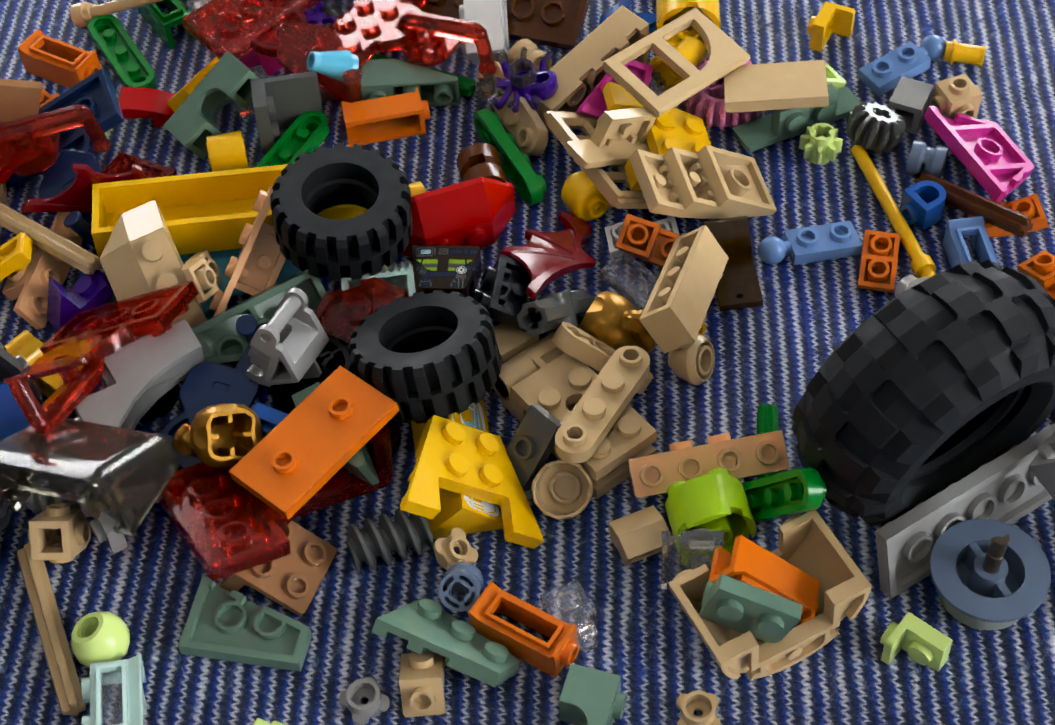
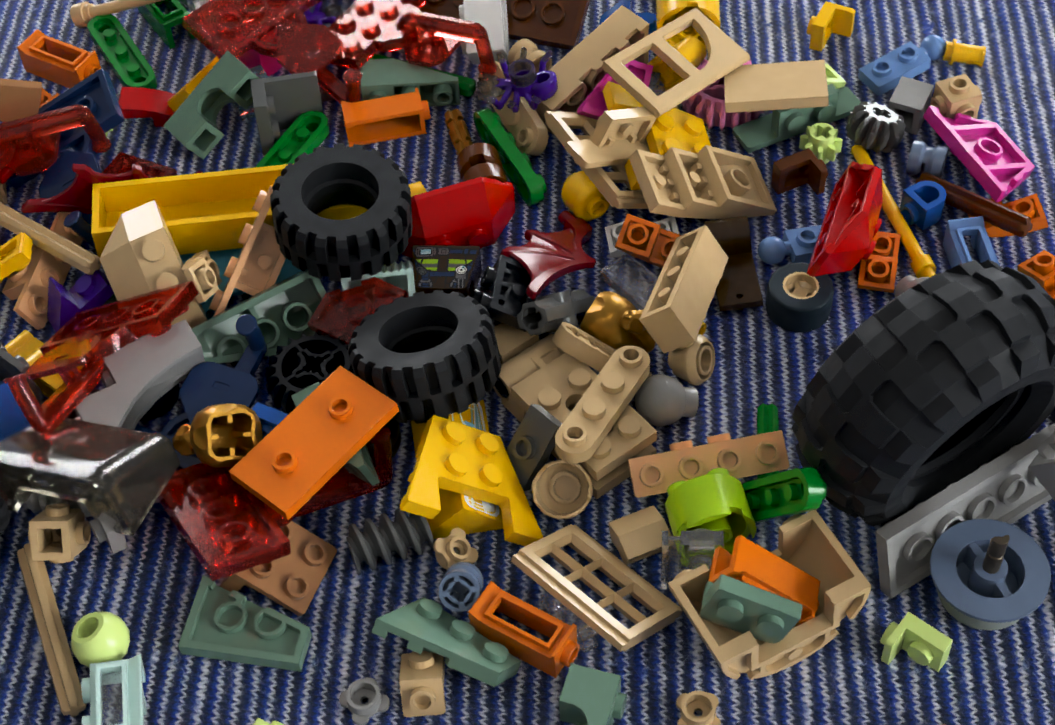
yellow piece [206,130,249,172] -> none
light grey piece [245,288,329,388] -> none
medium azure cone [307,50,359,83] -> none
none -> pearl gold axle [444,108,473,156]
none -> tan piece [511,524,683,652]
none -> light grey piece [634,374,699,427]
none -> black wheel [766,263,834,333]
none -> reddish brown bracket [771,148,828,195]
none -> red wedge [806,161,883,277]

